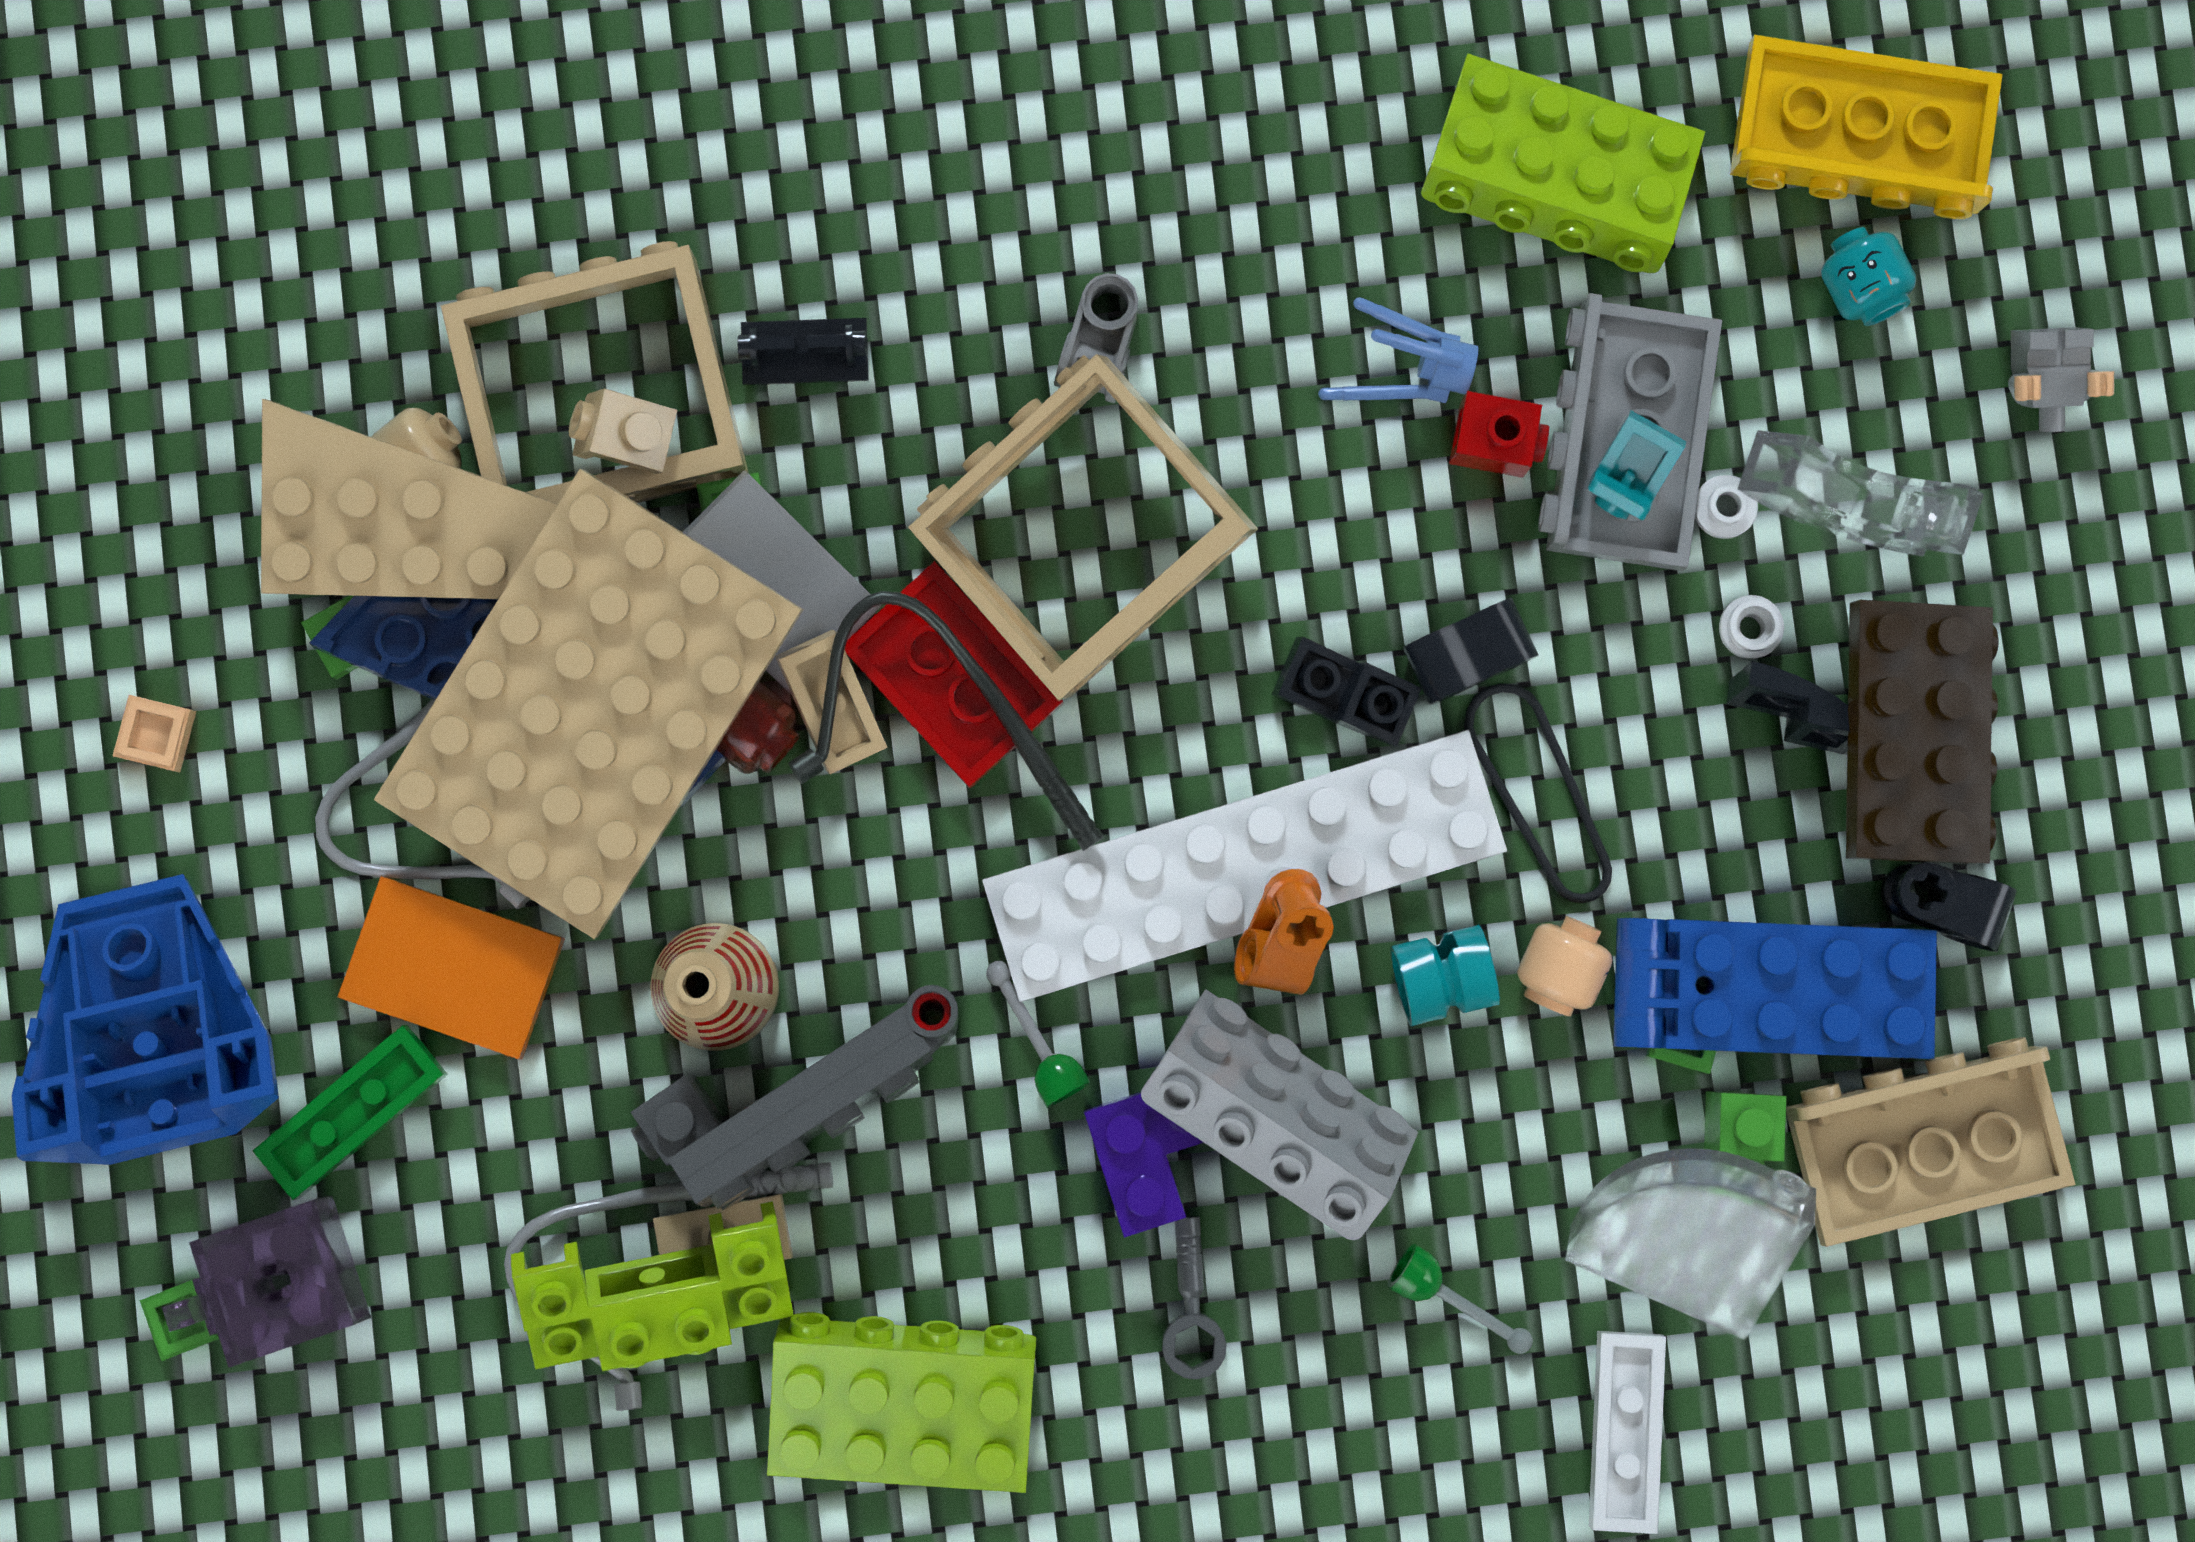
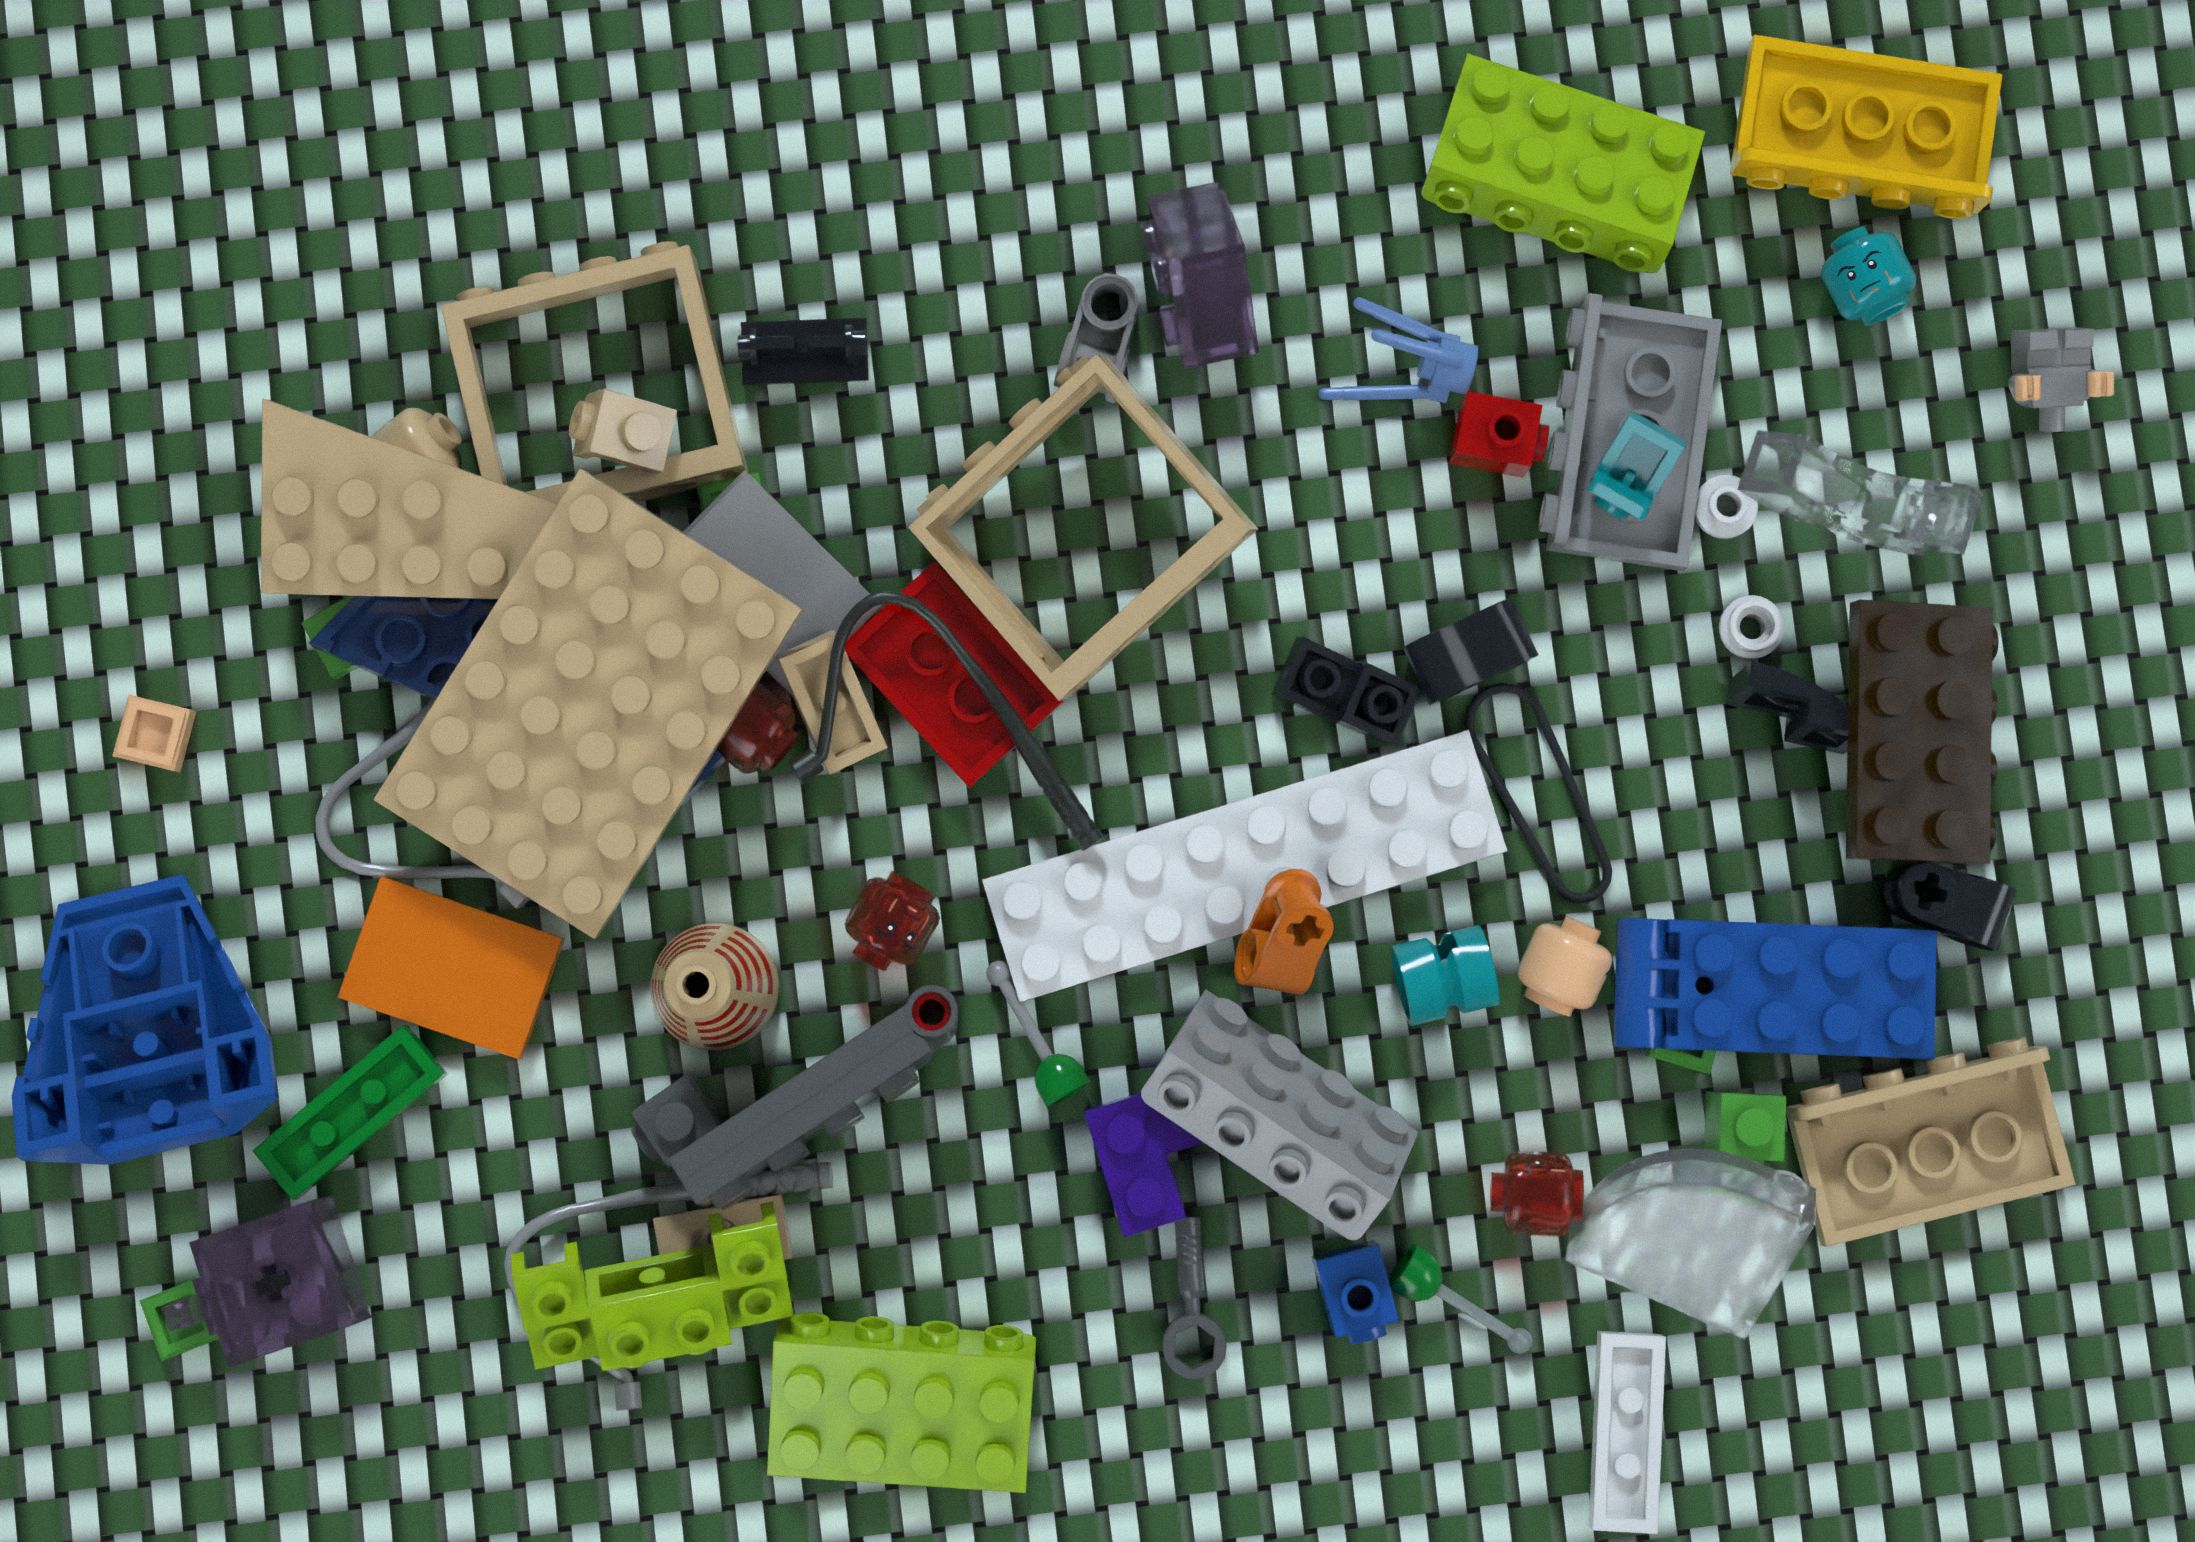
none -> clear red head [844,871,940,971]
none -> clear purple brick [1140,181,1259,369]
none -> blue brick [1311,1240,1399,1344]
none -> clear red head [1490,1151,1584,1237]

